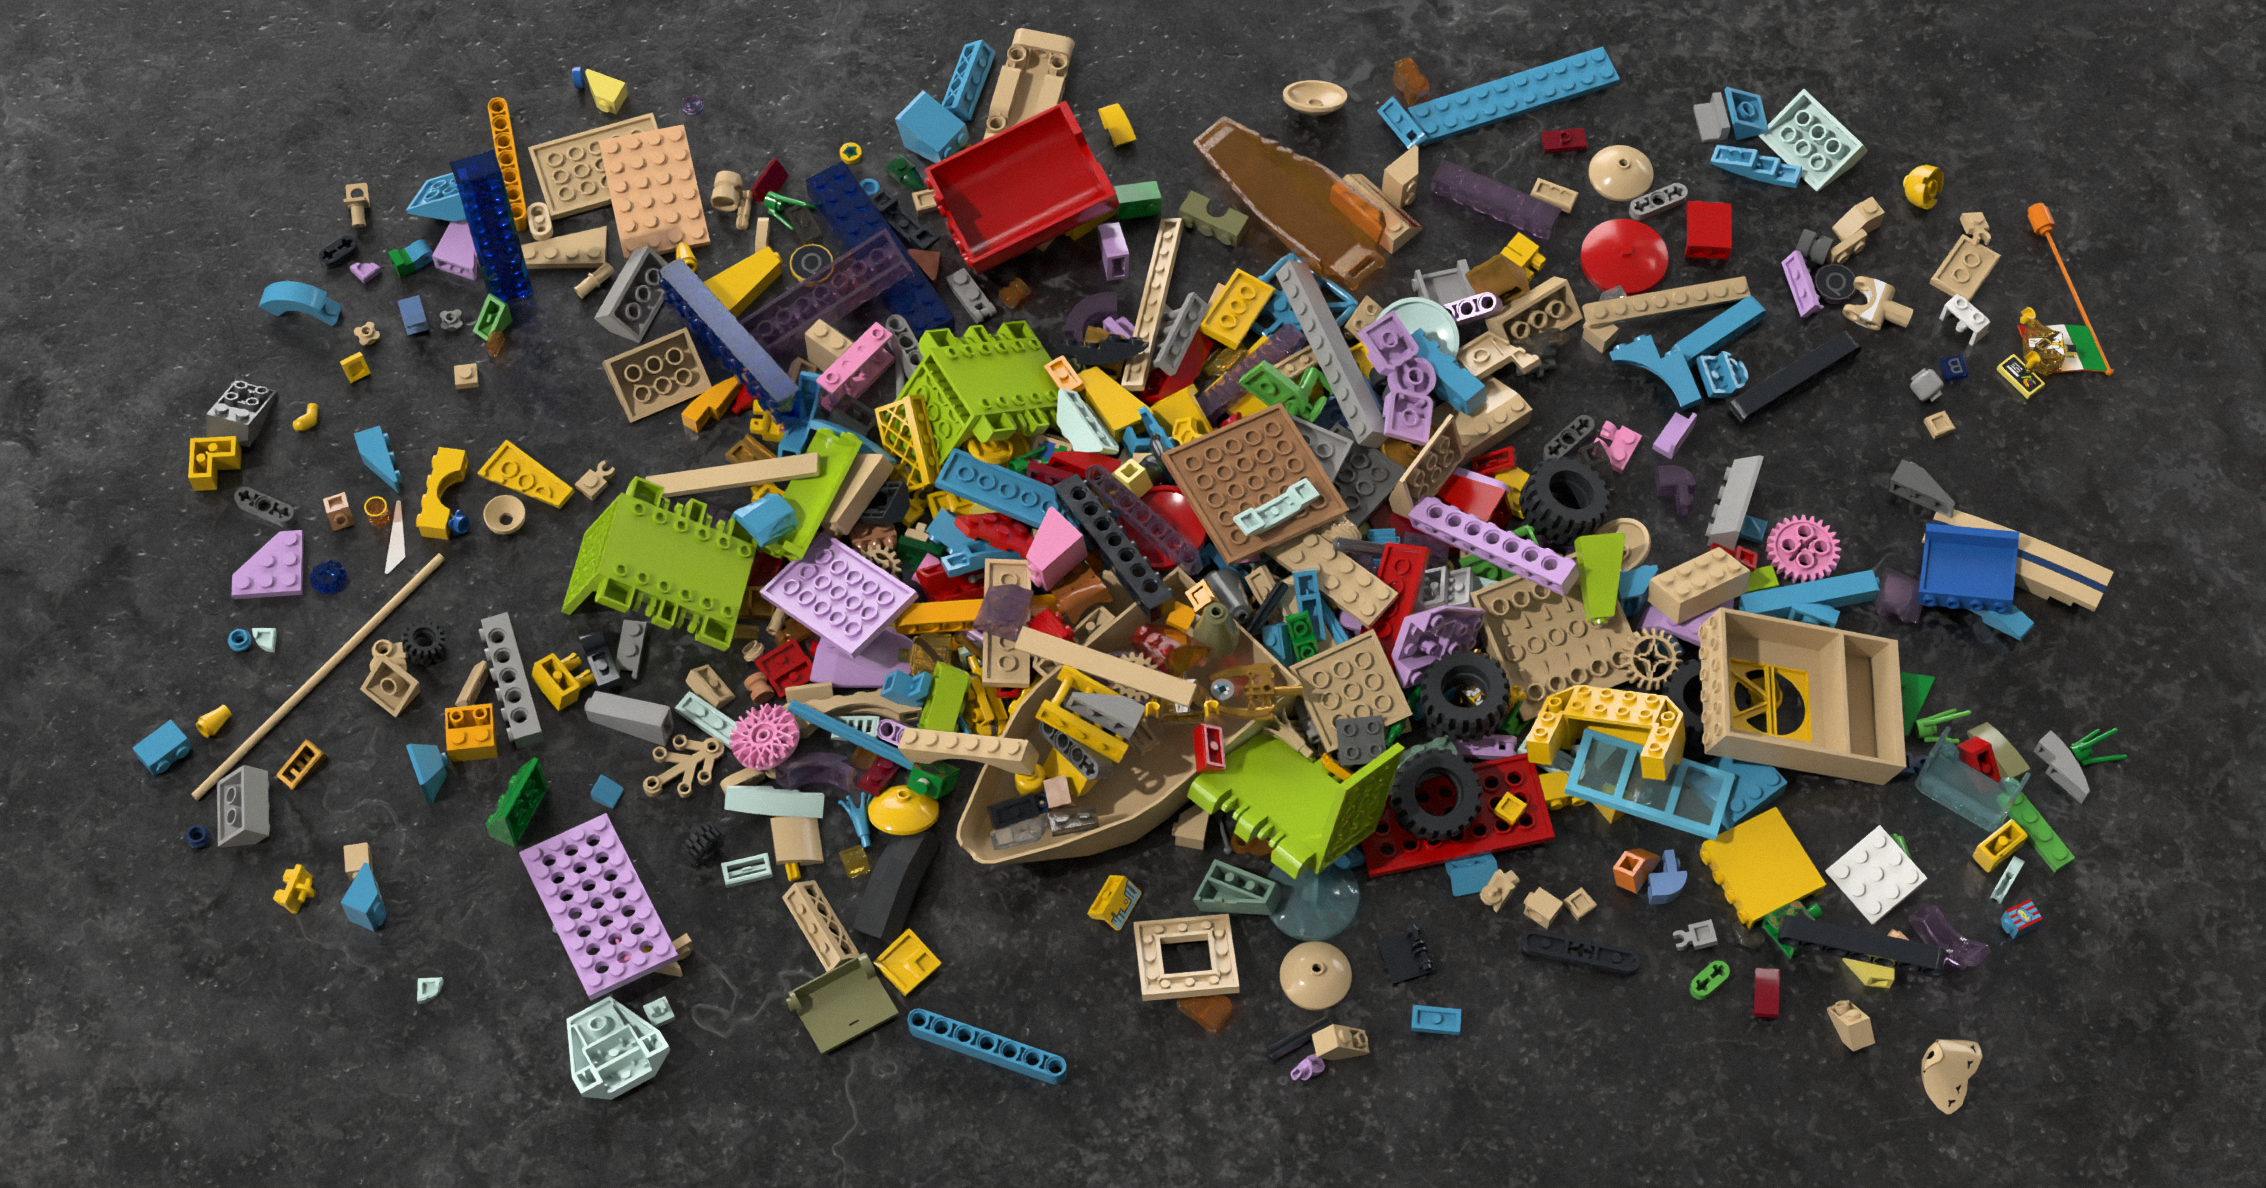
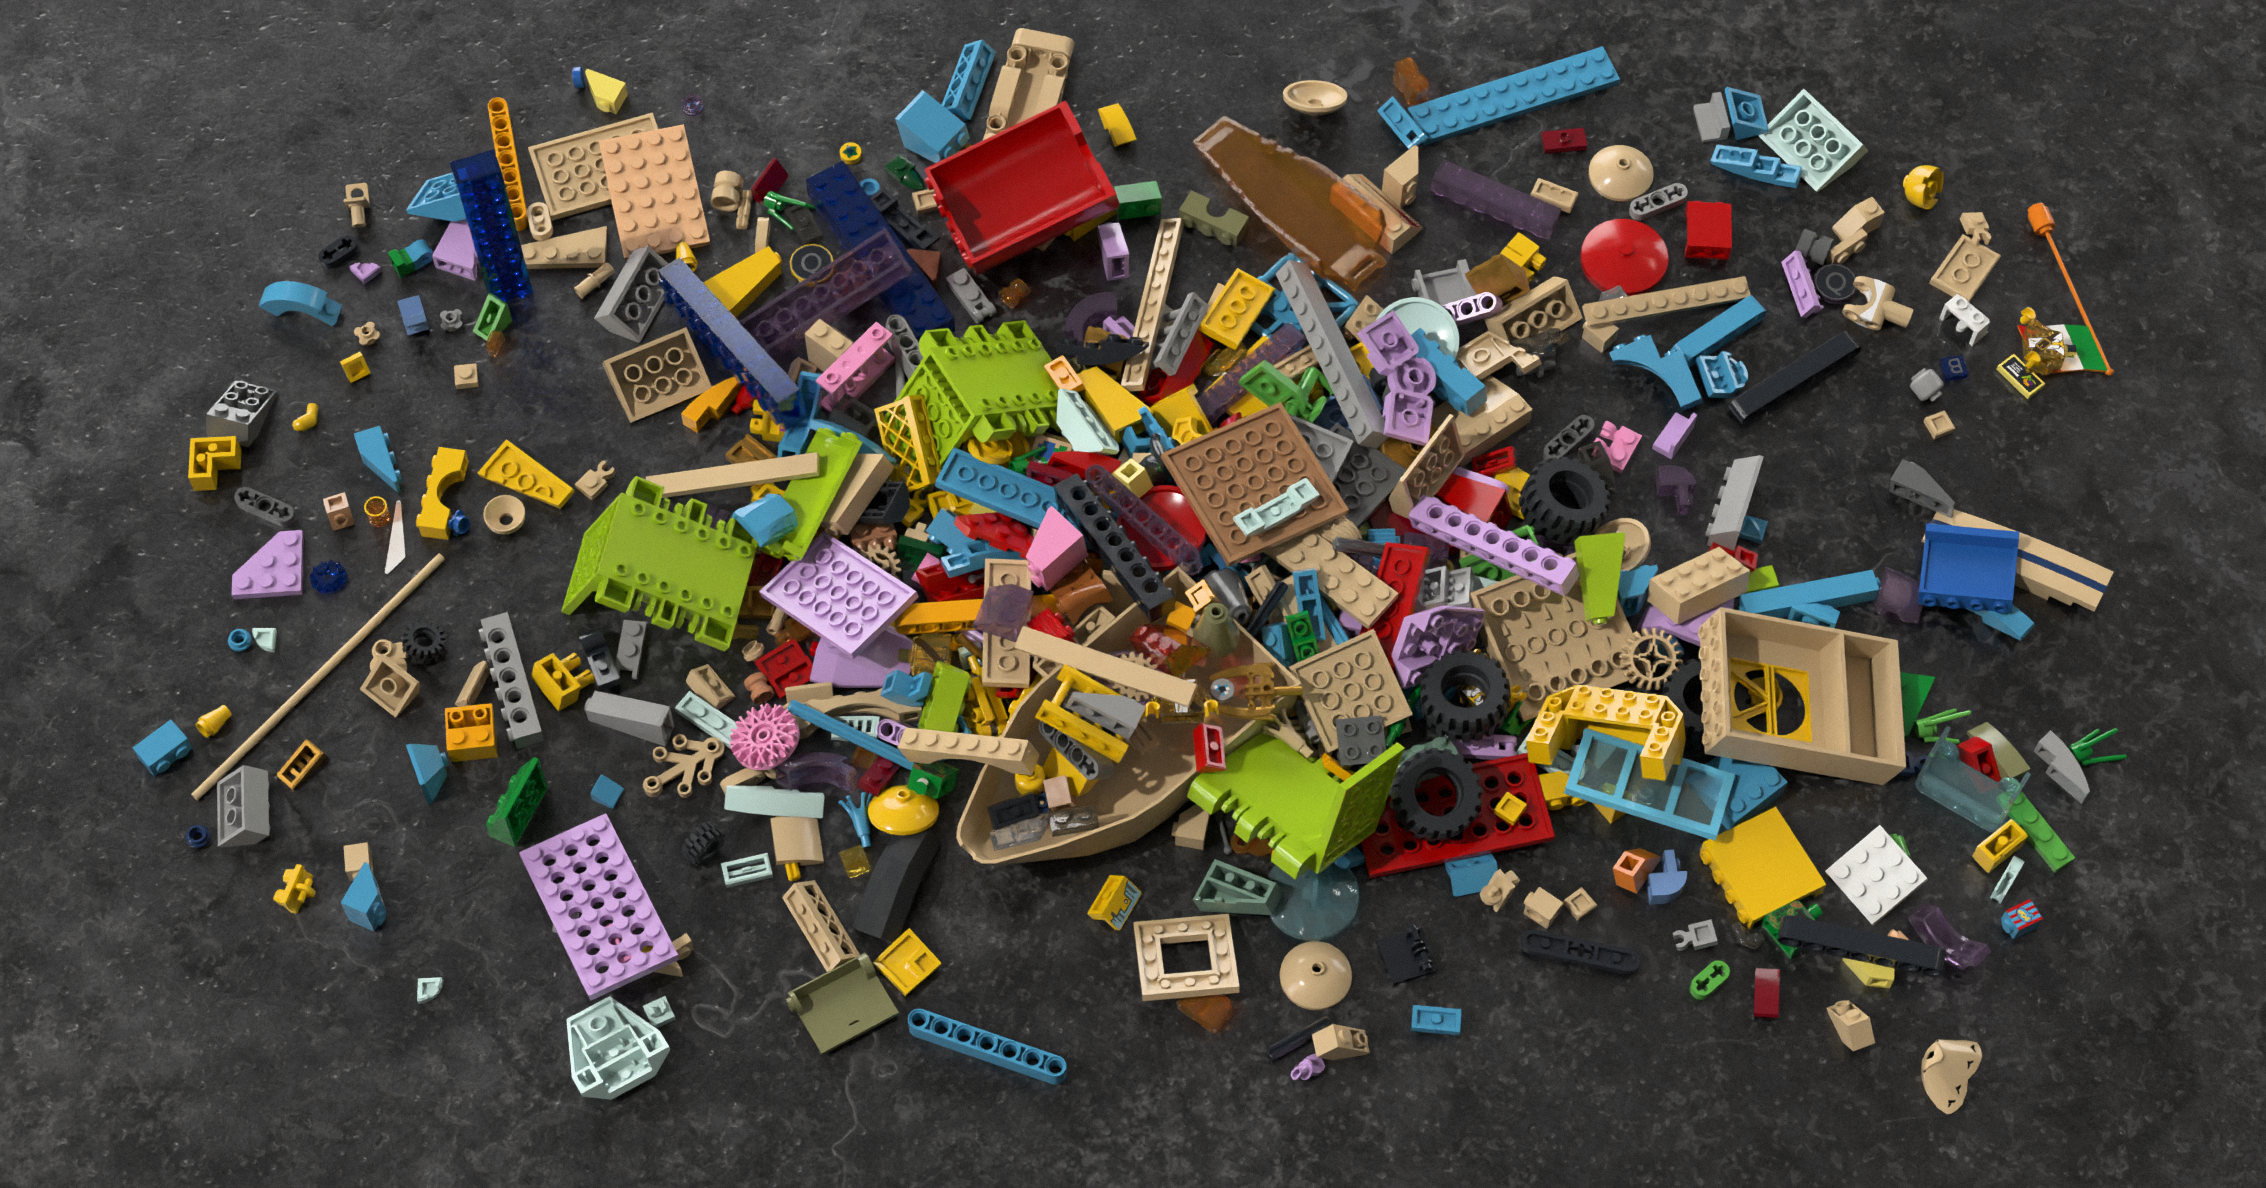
bright pink gear [1766,515,1841,583] -> none

